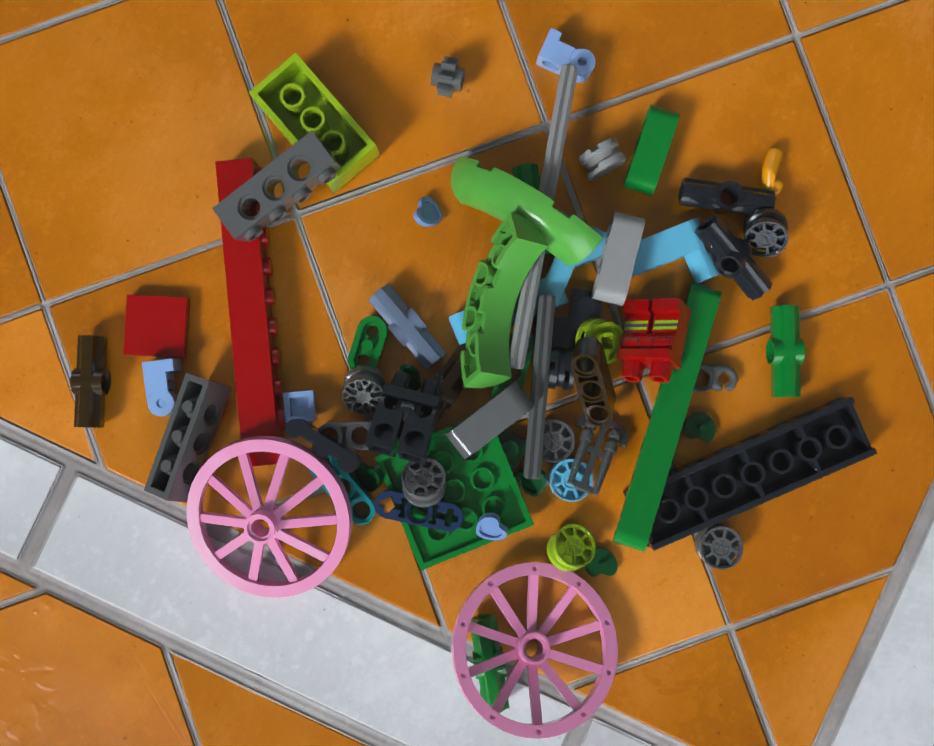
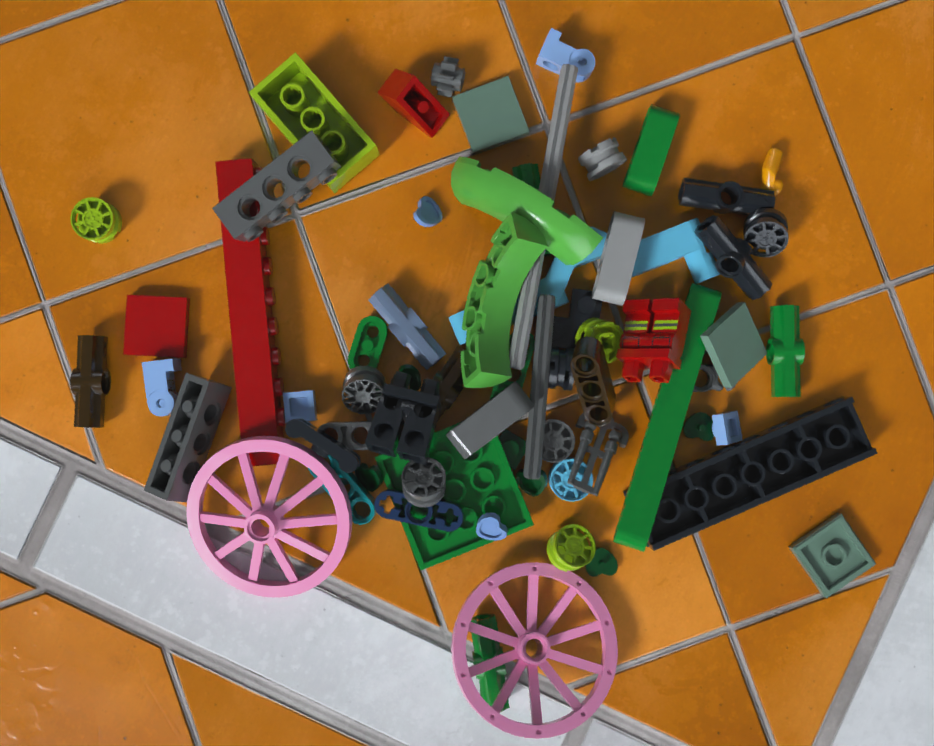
dark grey wheel [694,523,743,570] -> none
none -> lime wheel [70,197,122,244]
none -> red slope [377,69,450,138]
none -> sand green tile [452,76,530,155]
none -> sand green tile [700,302,767,388]
none -> light blue plate [712,410,743,446]
none -> sand green tile [788,512,876,598]

